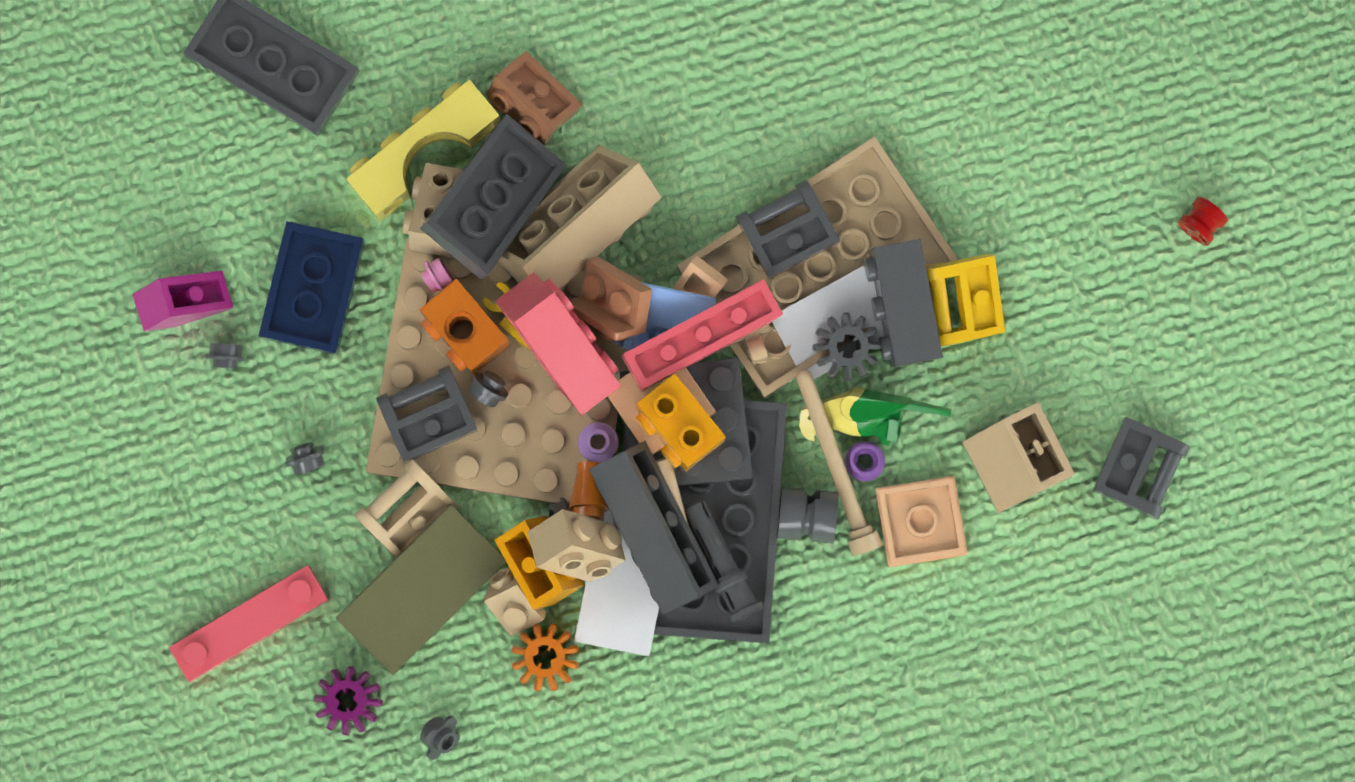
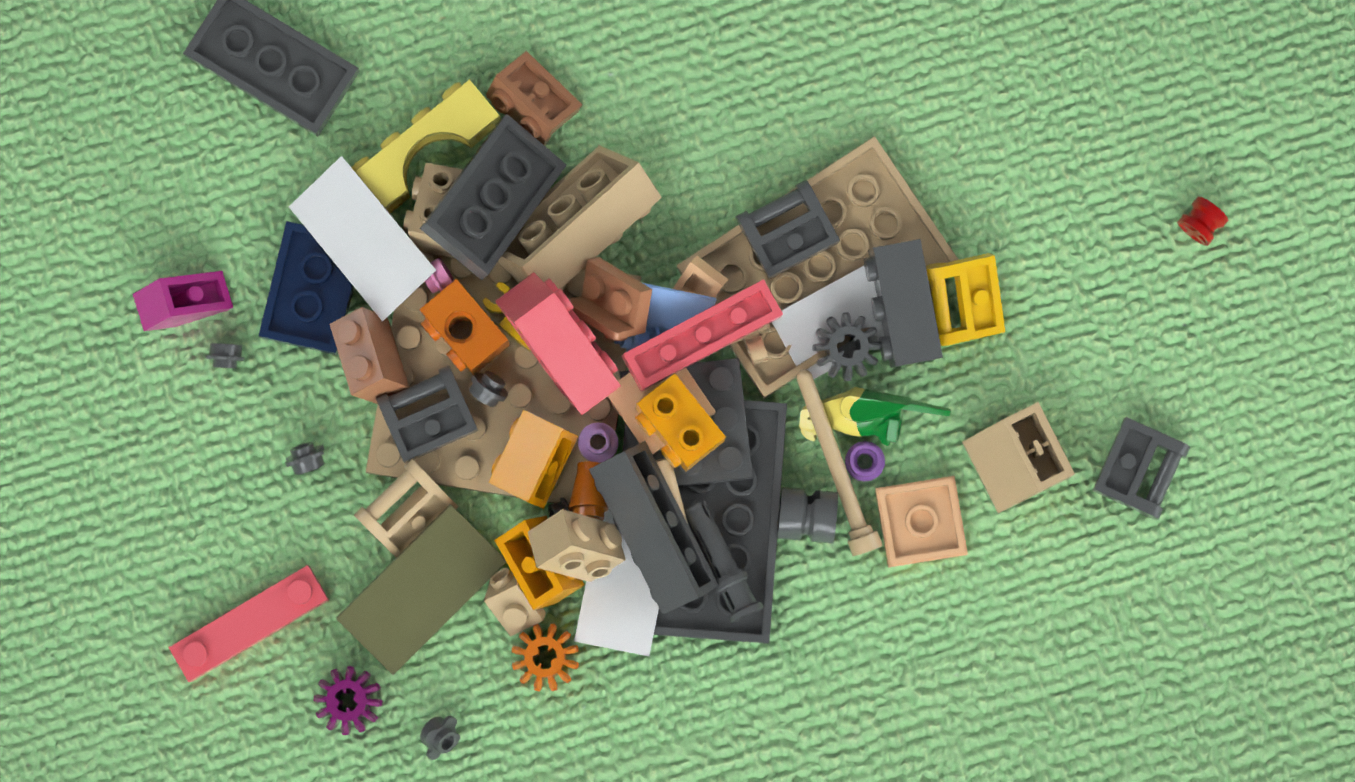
none -> white sticker [289,156,436,321]
none -> nougat brick [330,307,409,404]
none -> light orange brick [488,410,578,509]

